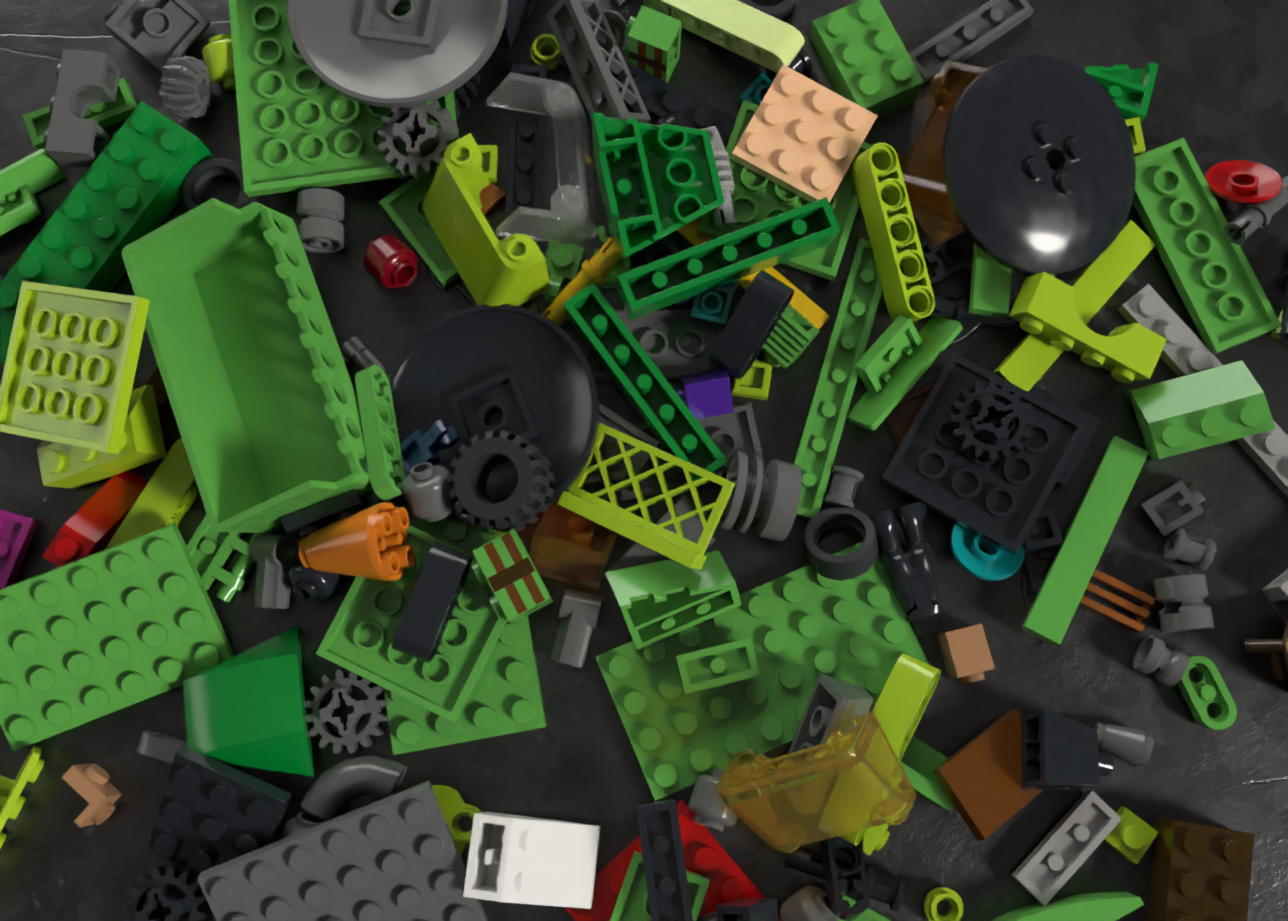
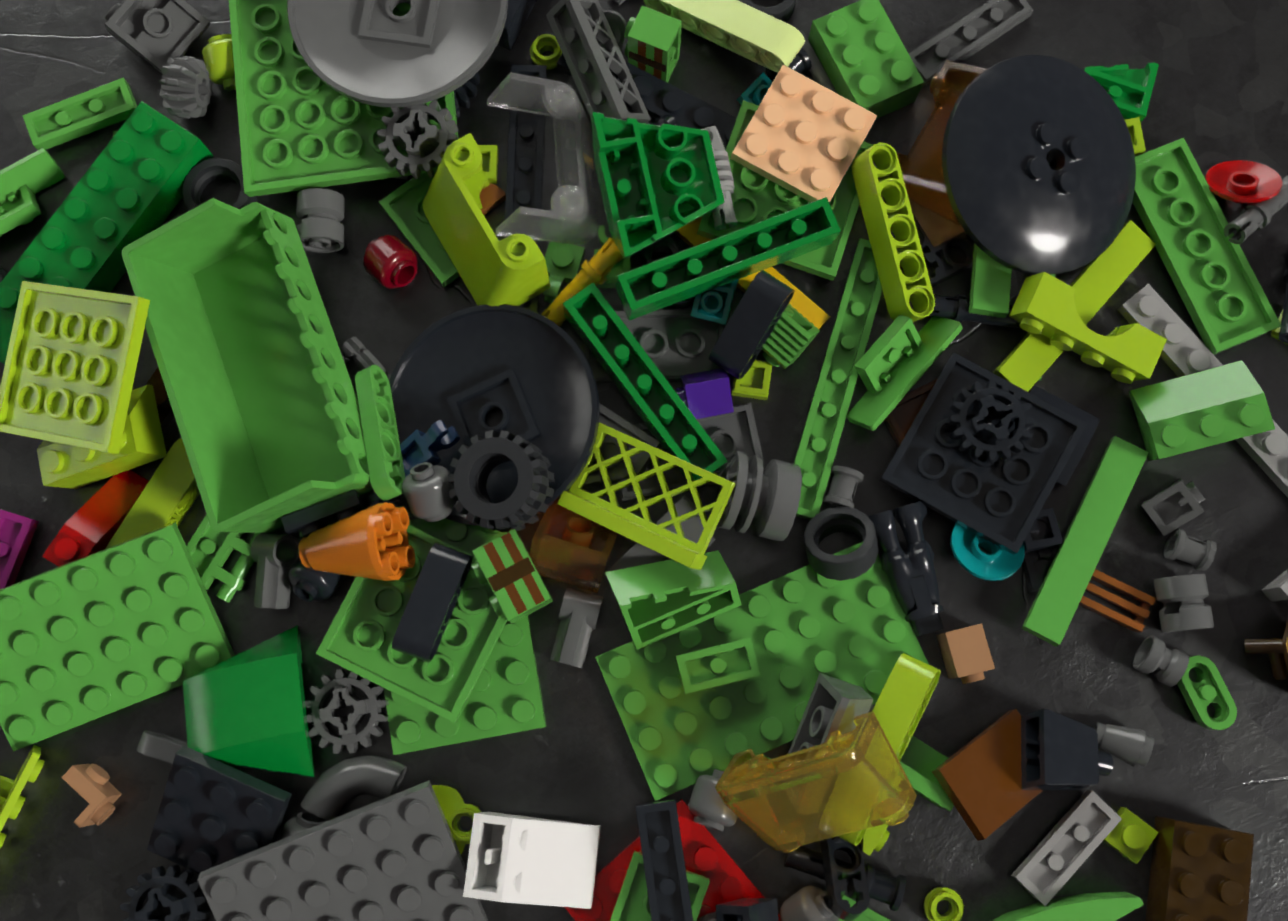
dark grey arch [44,49,121,168] -> none

